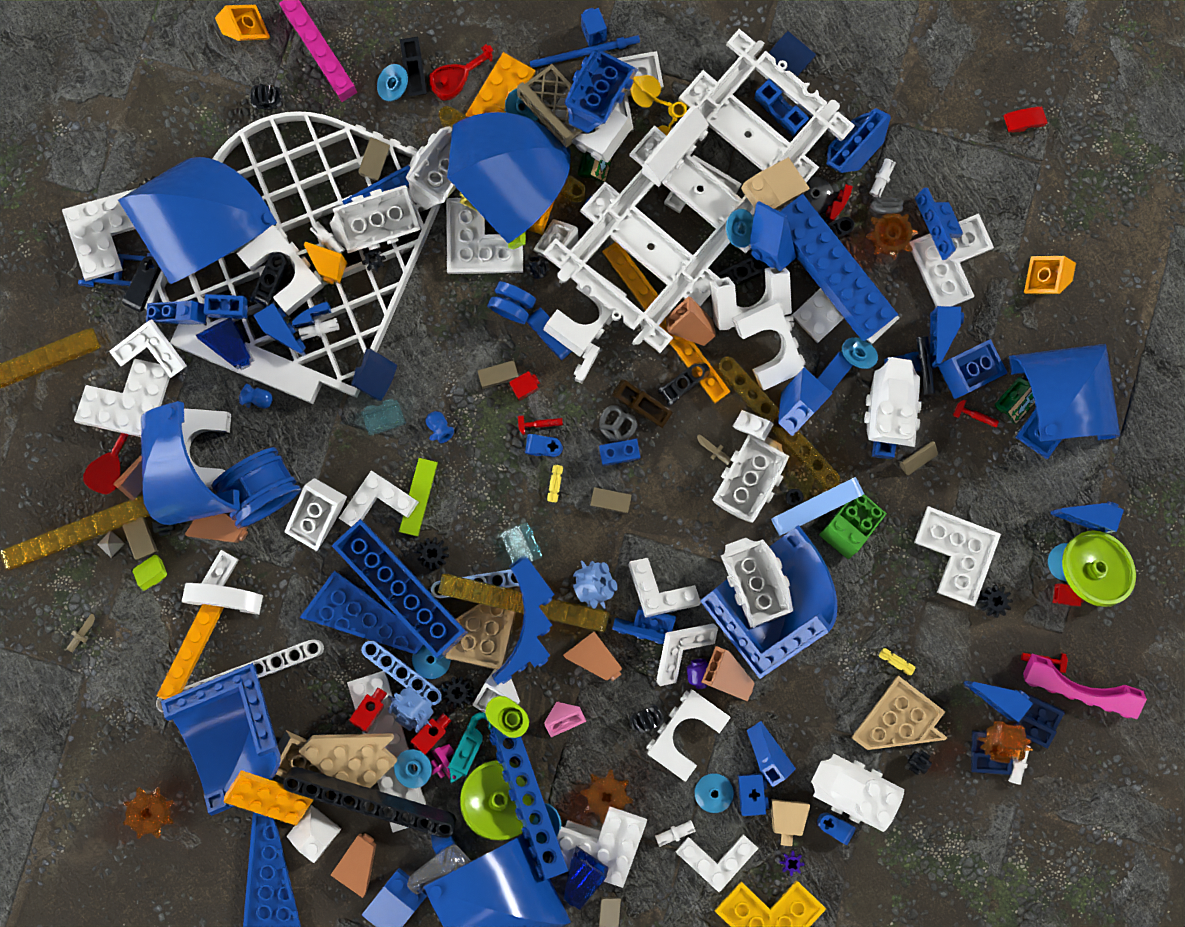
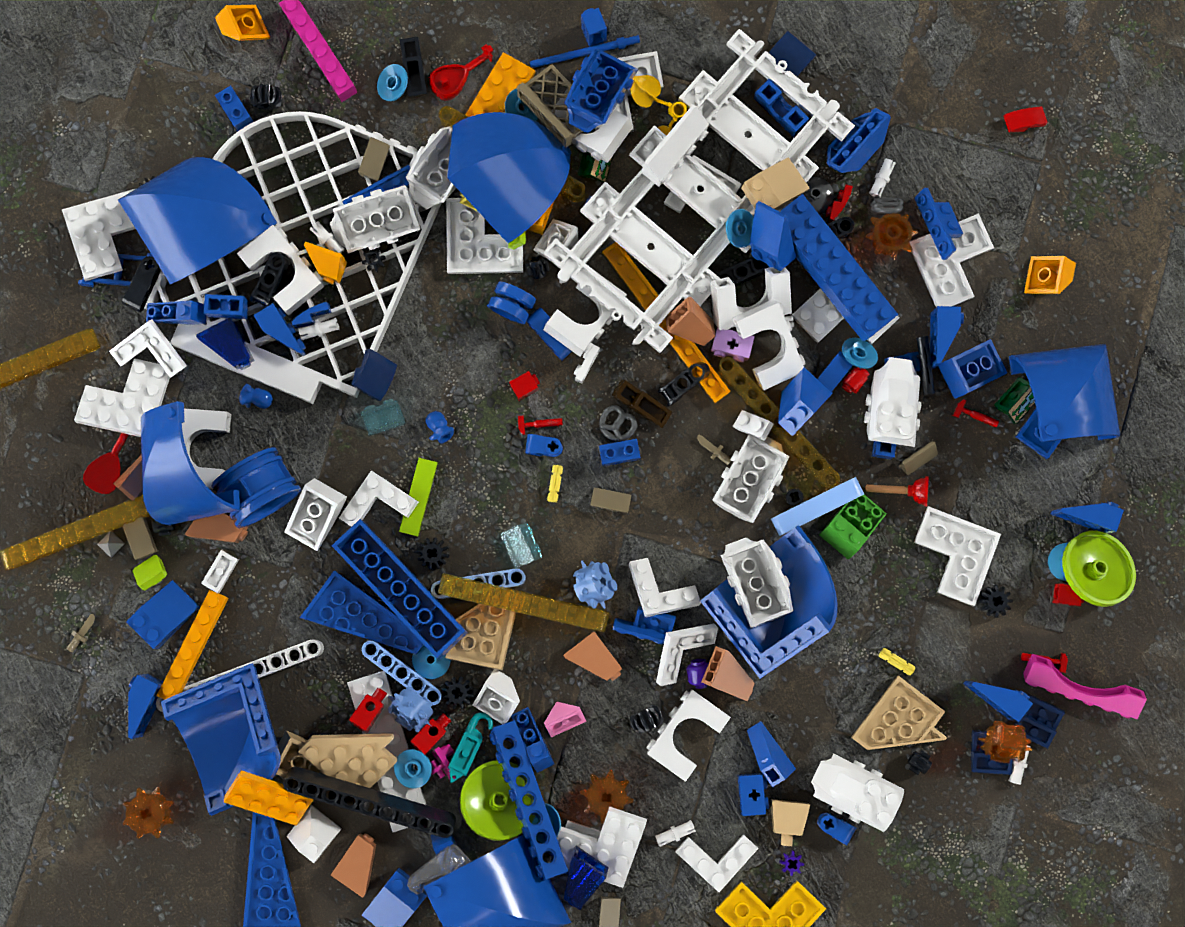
white slope [182,583,263,615] -> none
dark tan slope [478,360,519,389] -> none
lime piece [485,696,529,738] -> none
blue arch [492,555,554,685] -> none
dark azure dish [695,773,734,813] -> none
none -> blue slope [126,580,200,649]
none -> blue slope [128,674,164,739]
none -> blue brick [215,85,254,131]
none -> blue slope [511,707,554,773]
none -> lavender brick [711,327,755,363]
none -> red brick [842,367,870,394]
none -> piece [865,476,929,507]

